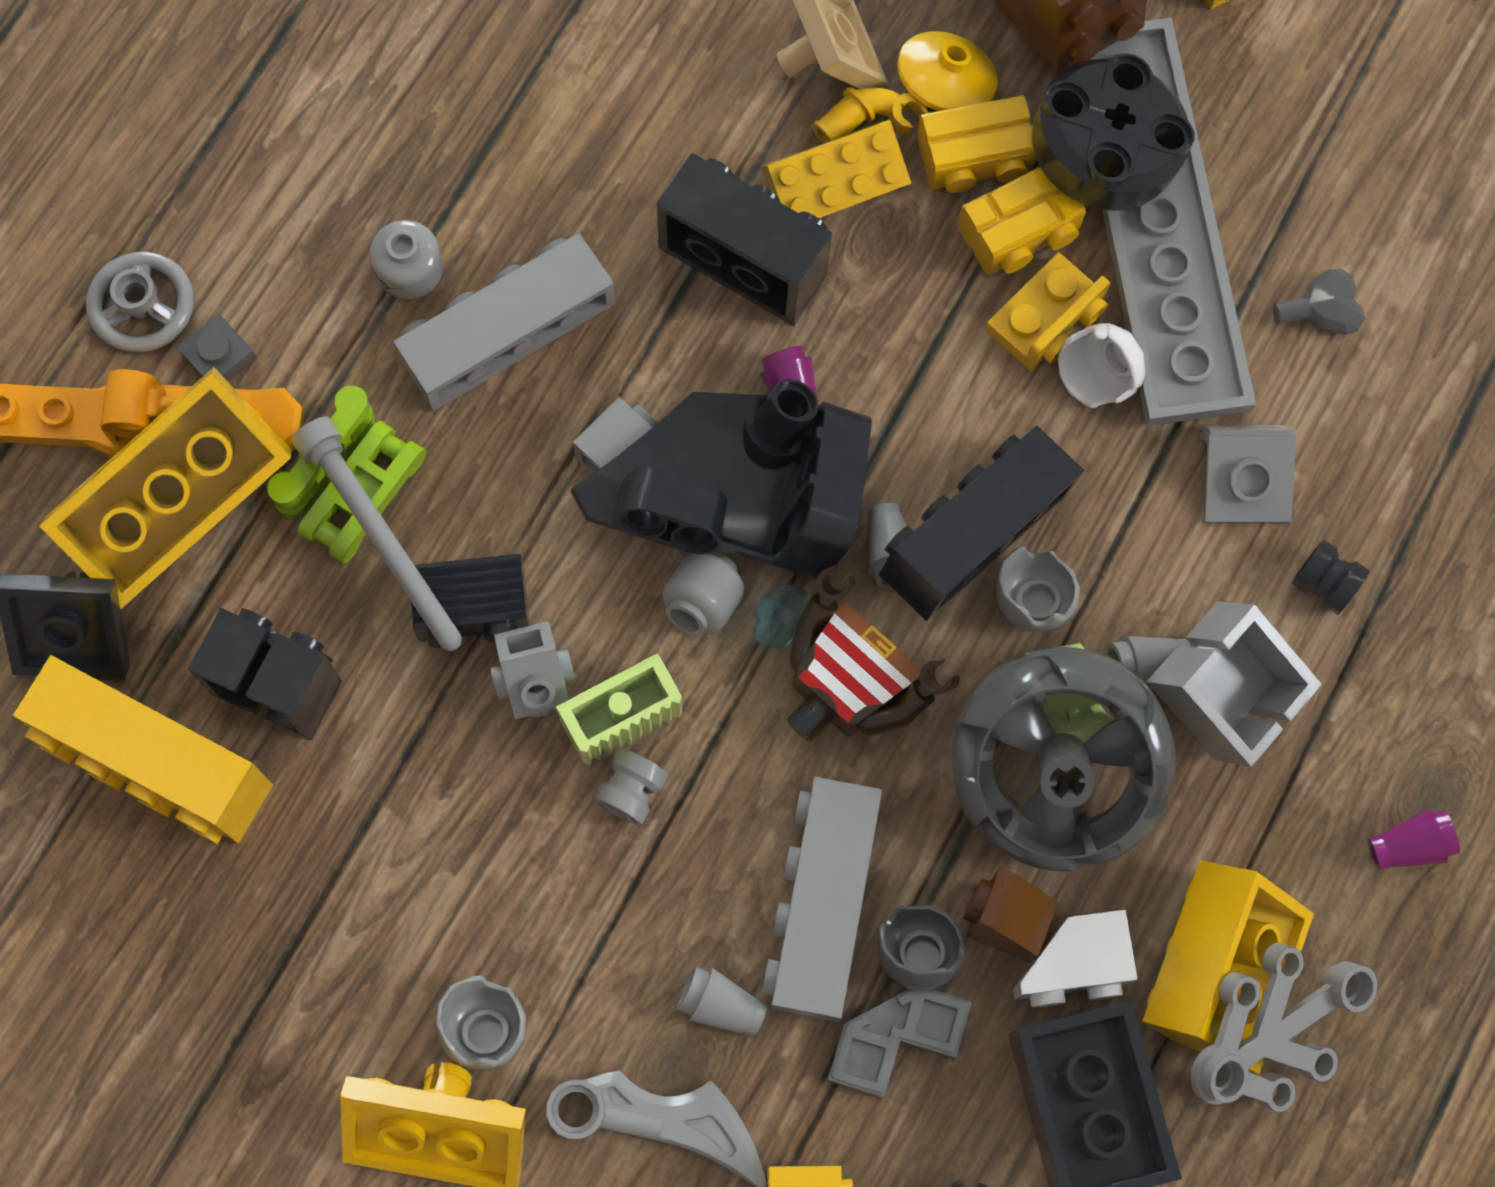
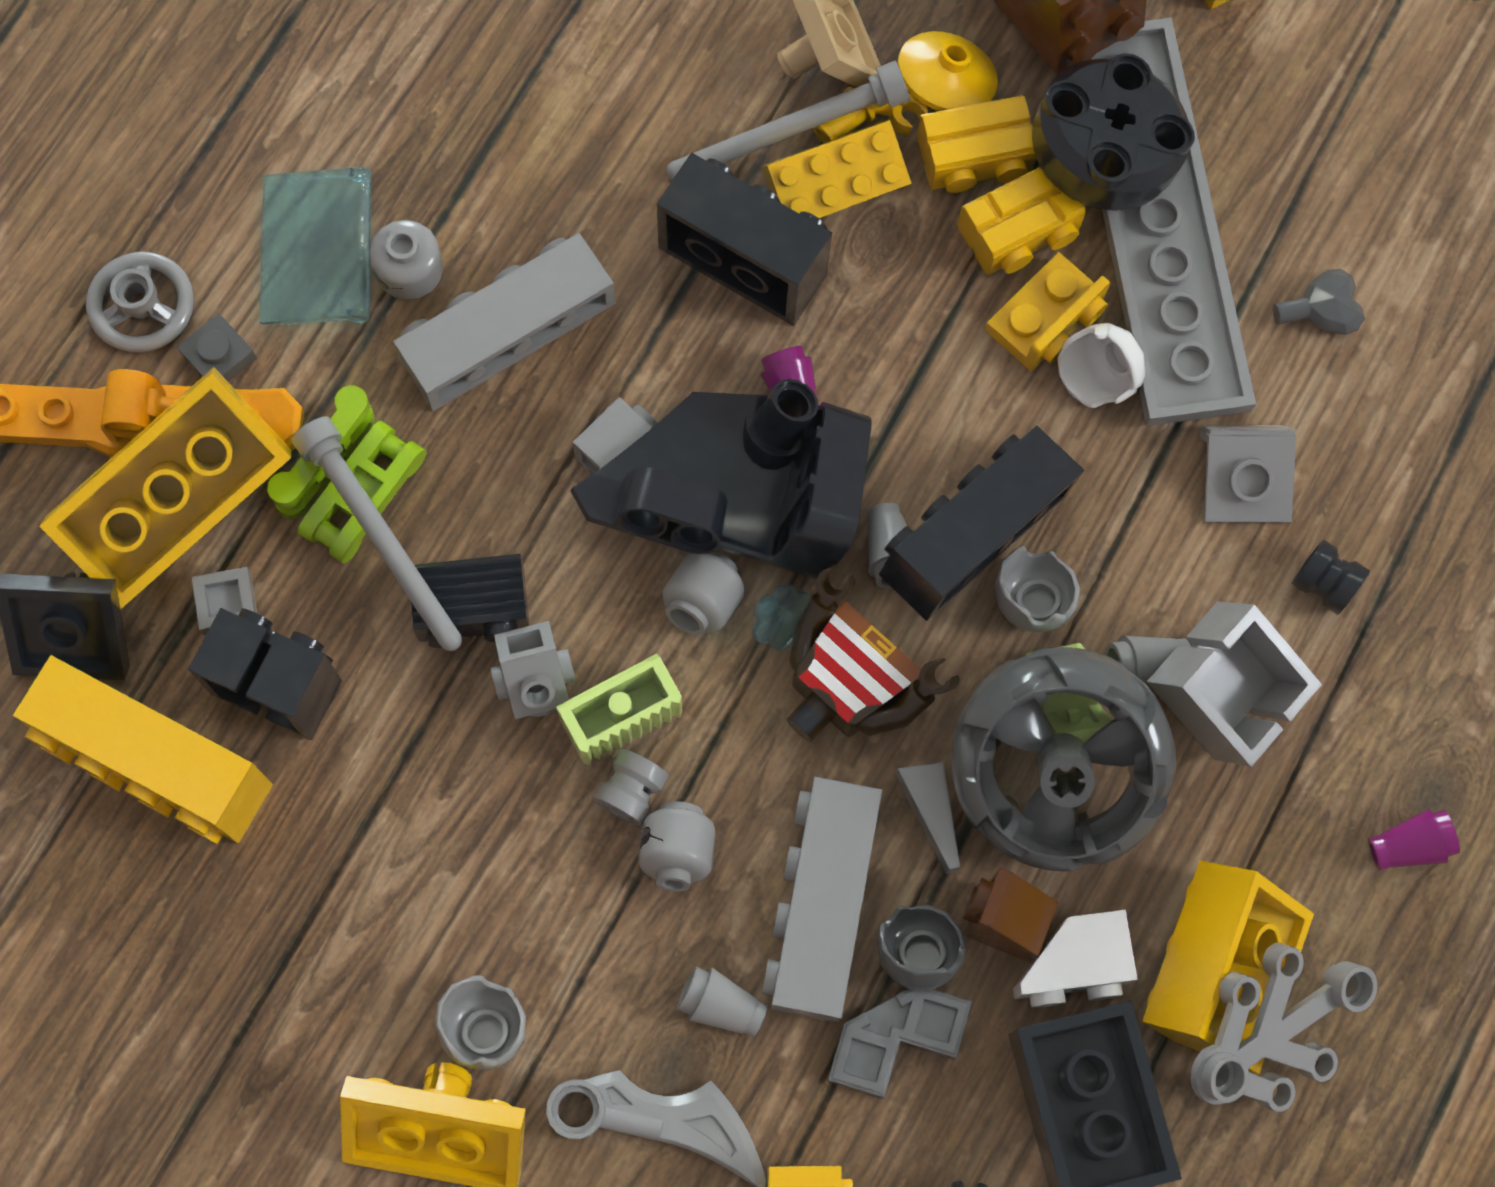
none -> light grey plate [192,567,257,635]
none -> clear light blue piece [260,167,372,325]
none -> light grey head [638,801,716,892]
none -> light grey piece [667,60,911,180]
none -> light grey piece [895,762,960,874]

